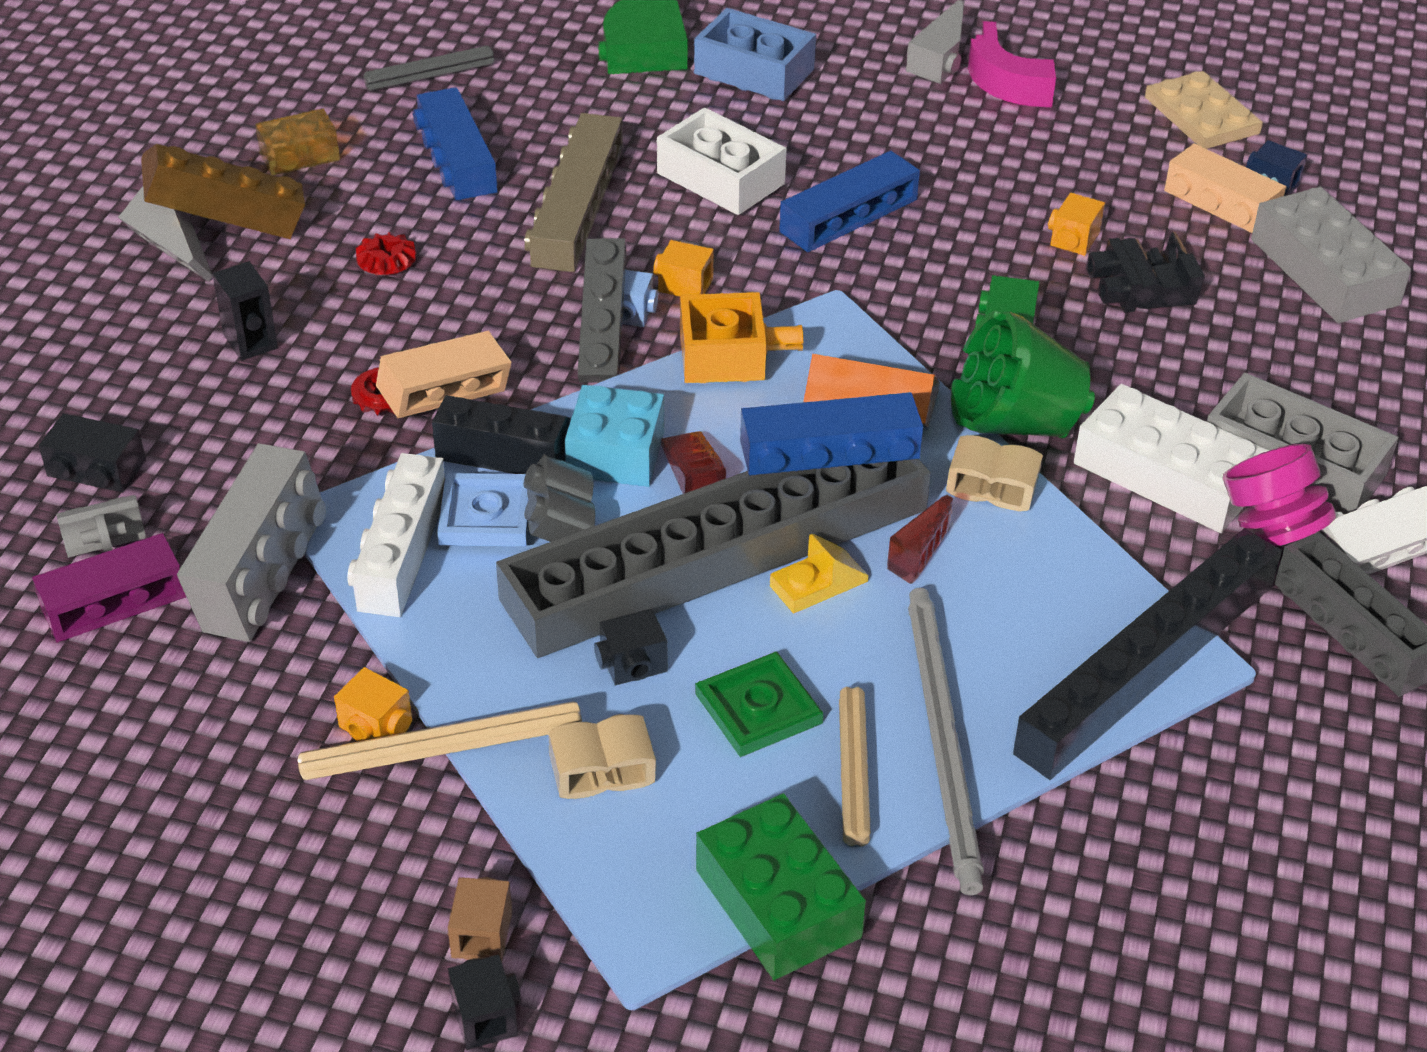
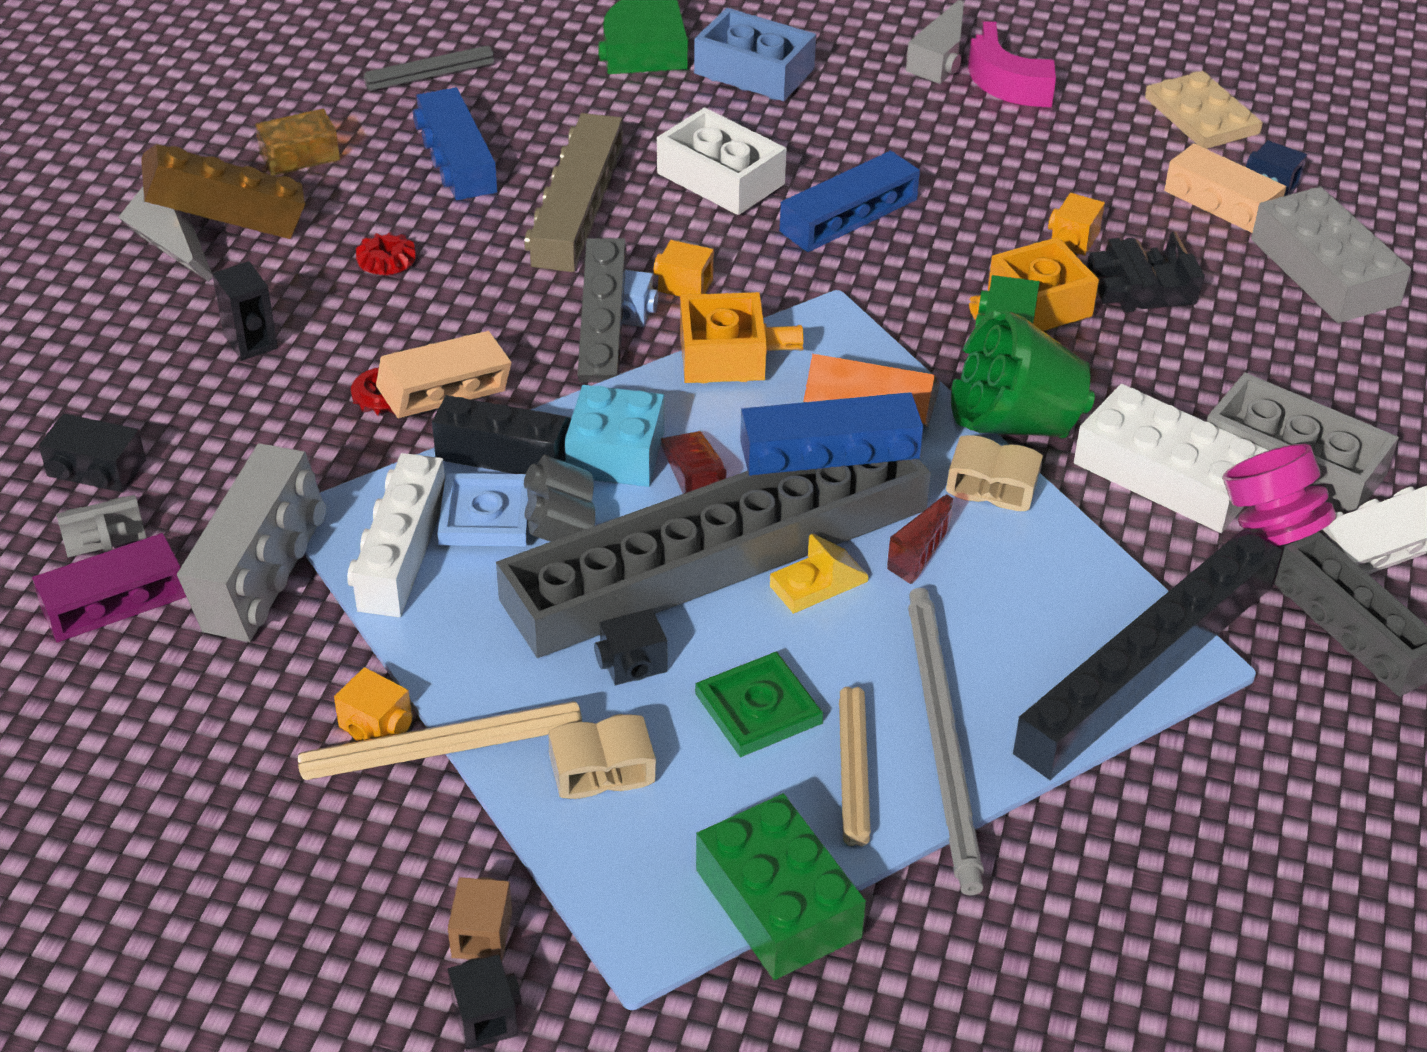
none -> light orange brick [969,237,1099,331]

